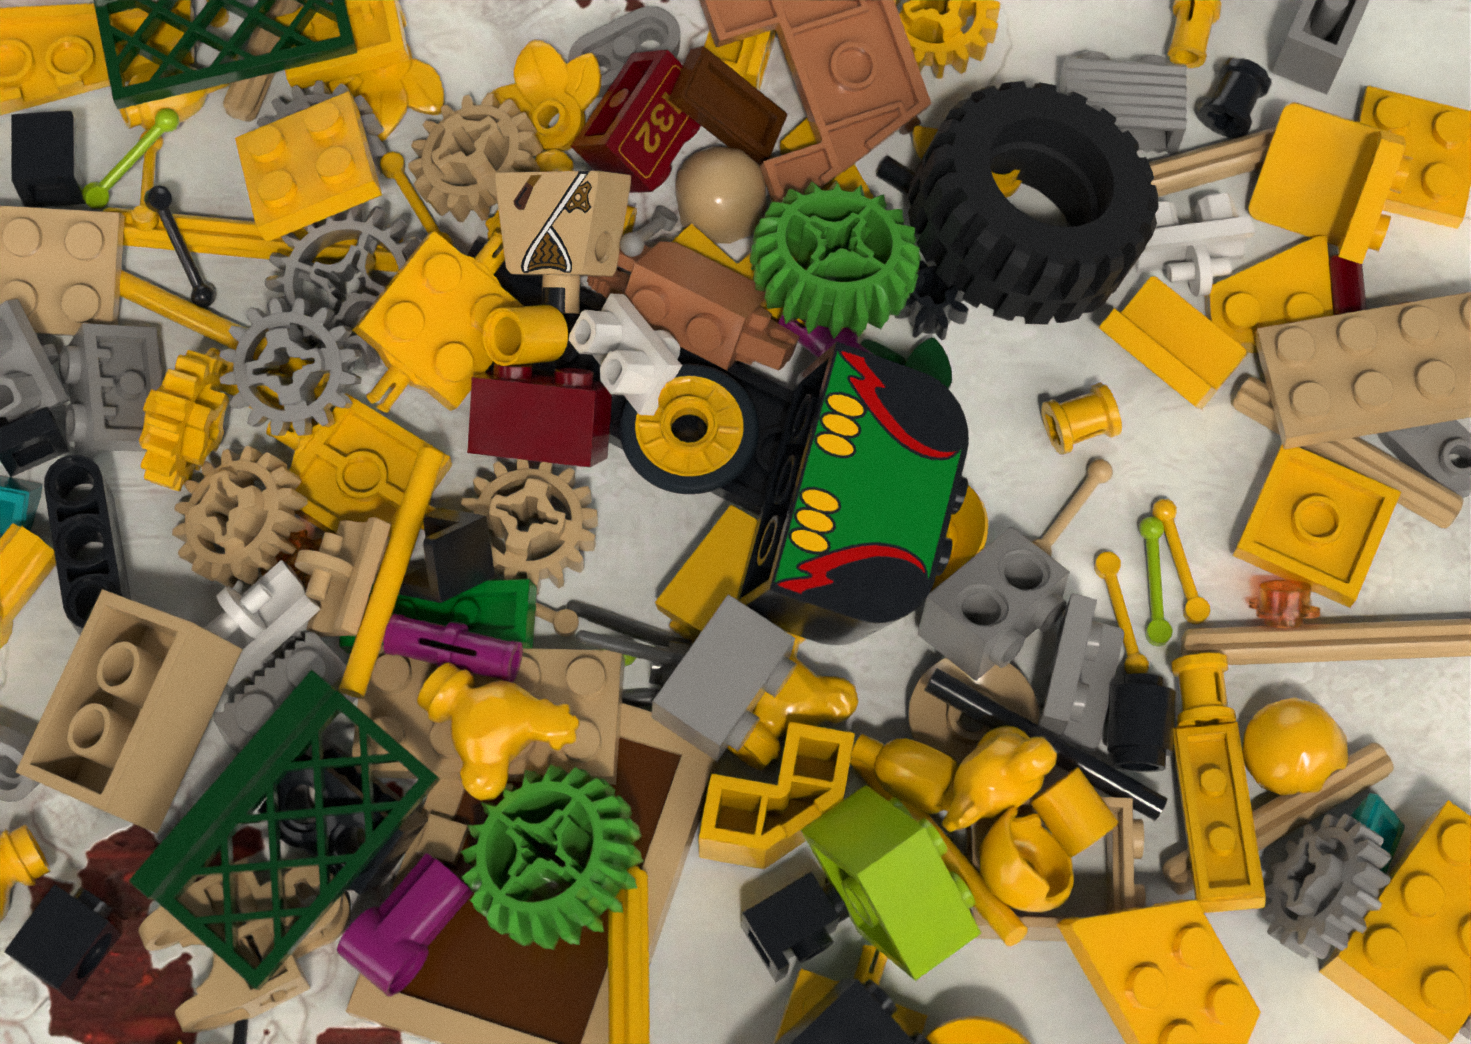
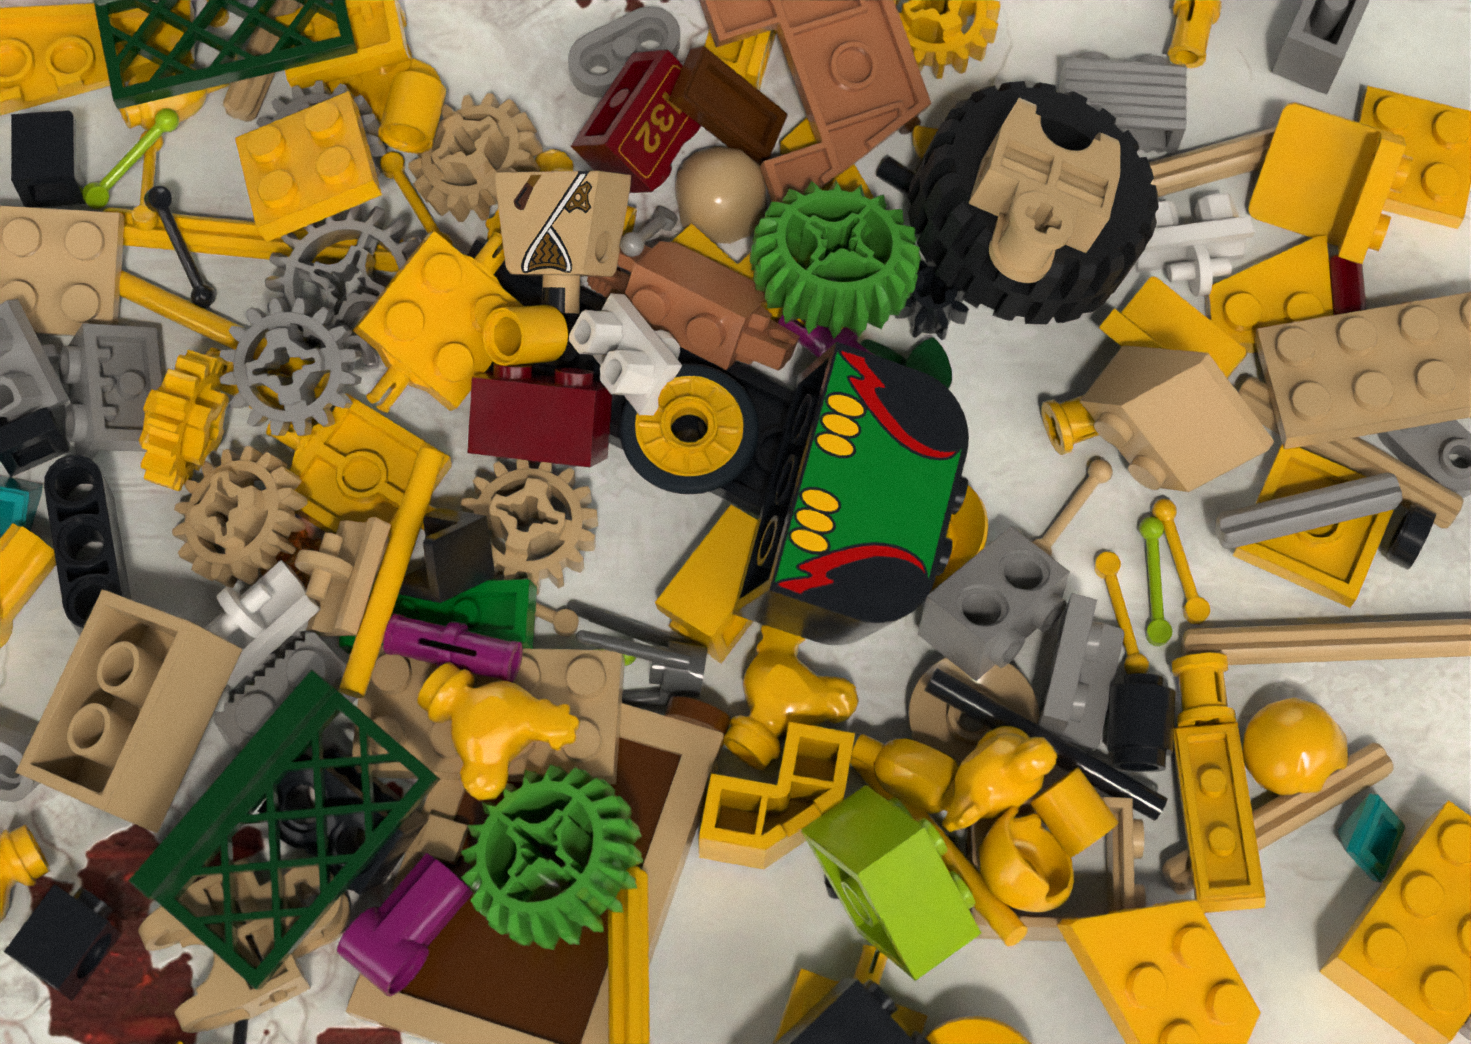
yellow plate [491,39,602,151] -> none
light grey brick [651,594,797,762] -> none
black brick [741,872,849,983] -> none
black bush [1198,58,1272,138] -> none
clear orange plate [1249,580,1320,628] -> none
light grey gear [1261,814,1391,959] -> none
none -> yellow beam [378,71,446,153]
none -> tan piece [969,98,1120,283]
none -> tan slope [1080,345,1275,492]
none -> light grey axle [1215,472,1402,549]
none -> black tile [1386,503,1436,570]

